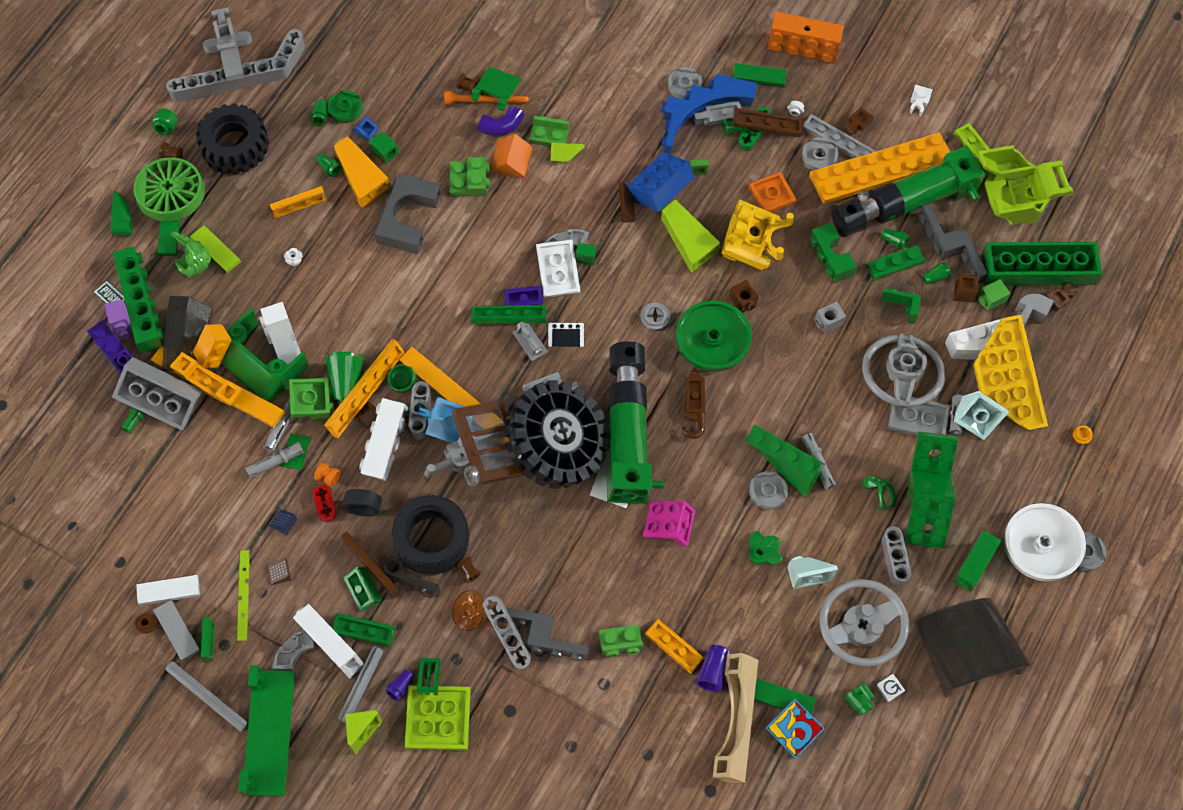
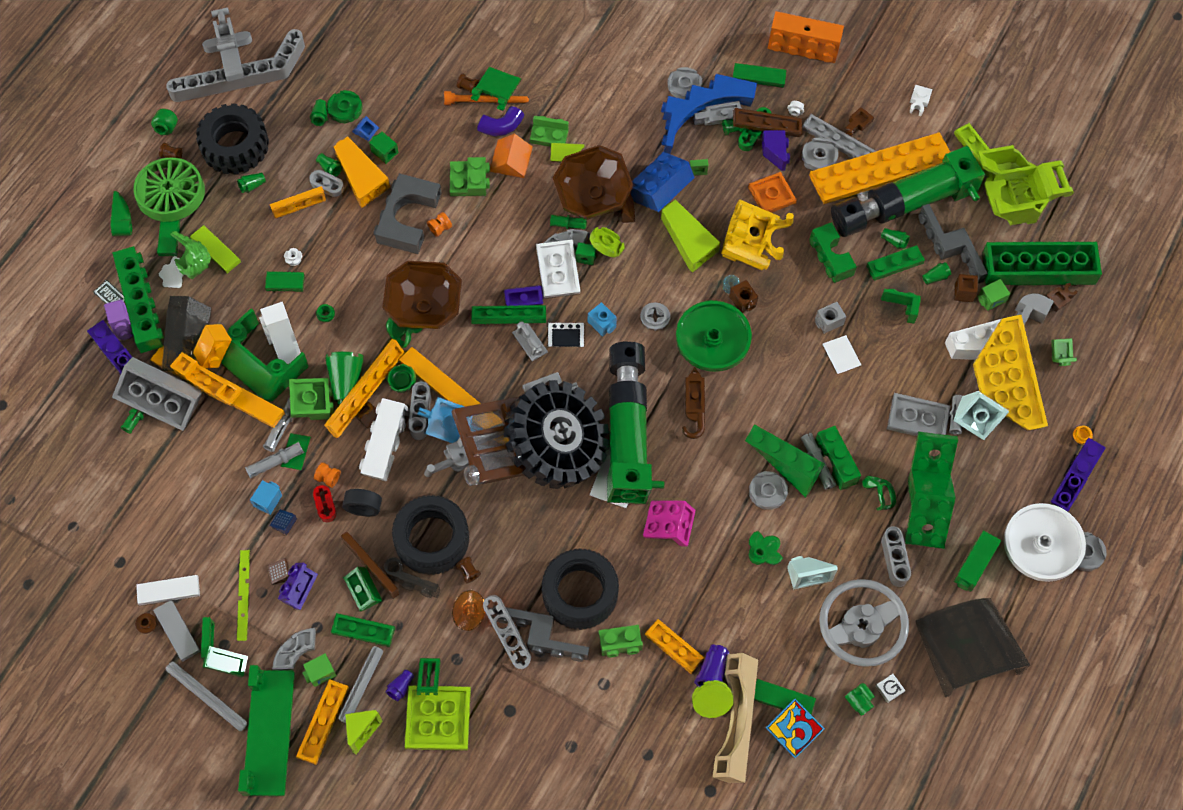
white slope [293,604,364,679] -> none
light grey piece [862,334,945,407] -> none
none -> white sticker [159,256,184,288]
none -> tile [203,646,248,677]
none -> green cone [237,172,266,193]
none -> dark azure brick [250,480,282,515]
none -> green tile [265,271,305,292]
none -> dark purple bracket [278,563,318,610]
none -> light orange tile [296,679,349,765]
none -> bright green brick [302,653,337,687]
none -> light grey plate [309,170,344,197]
none -> green plate [316,304,335,322]
none -> reddish brown rock [382,261,462,329]
none -> green piece [386,317,423,348]
none -> orange wheel [427,212,453,237]
none -> black tyre [542,548,619,630]
none -> green axle [550,215,587,229]
none -> reddish brown rock [553,145,633,220]
none -> dark azure brick [587,302,617,337]
none -> lime tile [590,227,625,257]
none -> lime tile [692,680,733,718]
none -> clear light blue bush [722,275,740,294]
none -> dark purple slope [762,130,790,171]
none -> green arch [815,426,862,491]
none -> white sticker [823,335,861,374]
none -> dark purple slope [1050,438,1106,512]
none -> bright green bracket [1051,338,1077,366]

